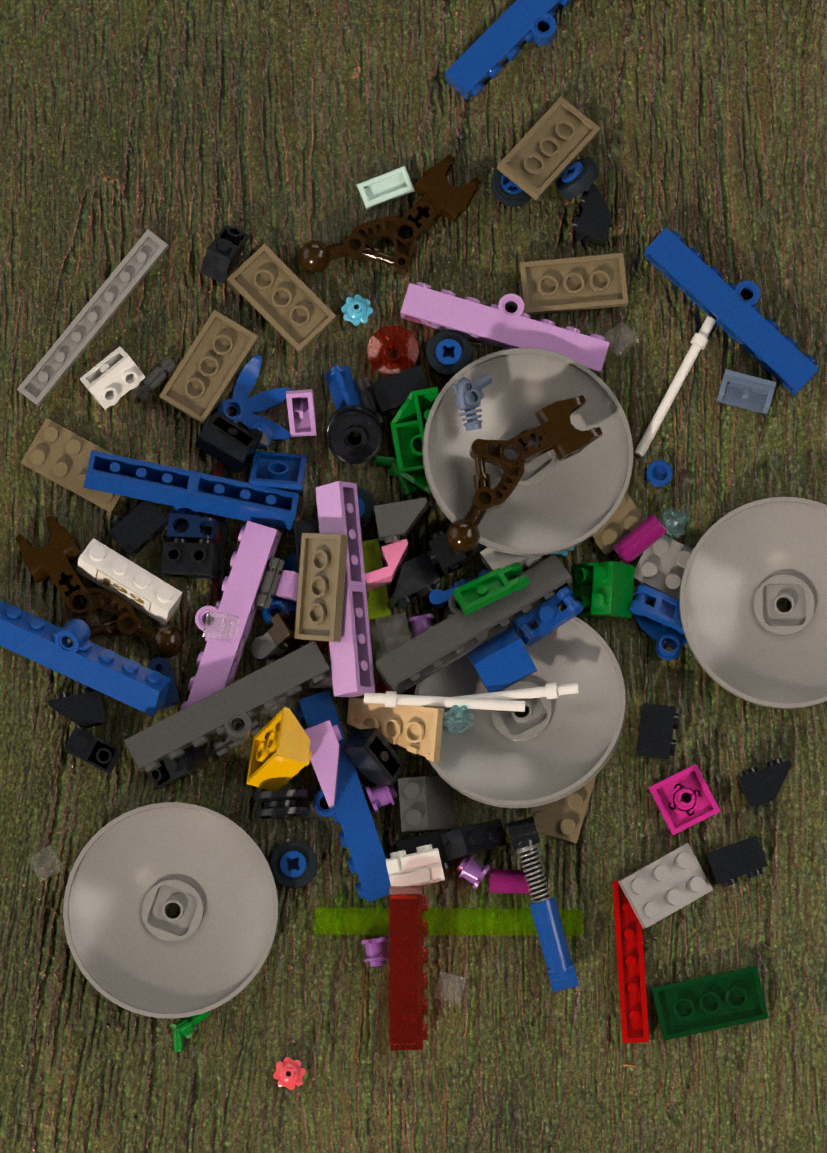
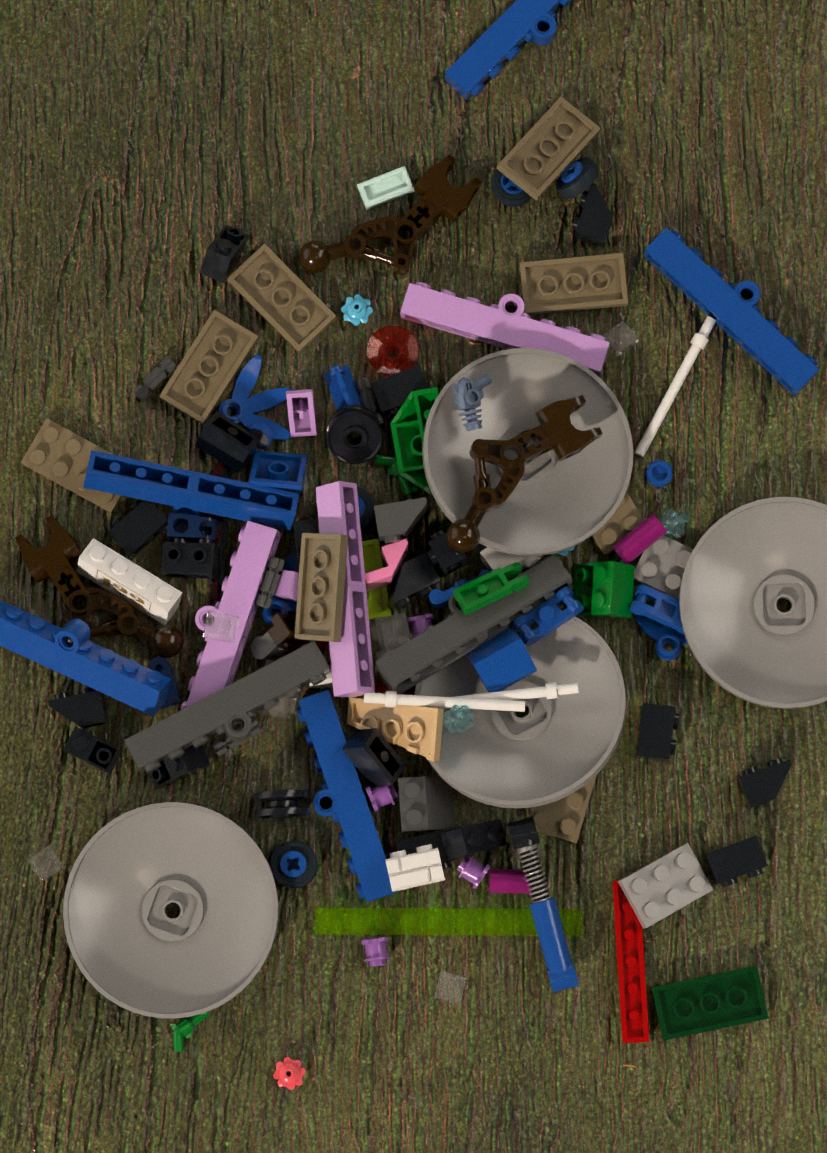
light grey plate [17,229,169,407] -> none
white brick [80,346,146,410] -> none
yellow slope [246,707,312,791] -> none
lavender slope [304,720,343,808] -> none
clear red brick [388,886,428,1050] -> none
black wheel [425,330,472,377] -> none
dark pink plate [648,764,721,836] -> none
sand blue hinge [716,369,777,415] -> none

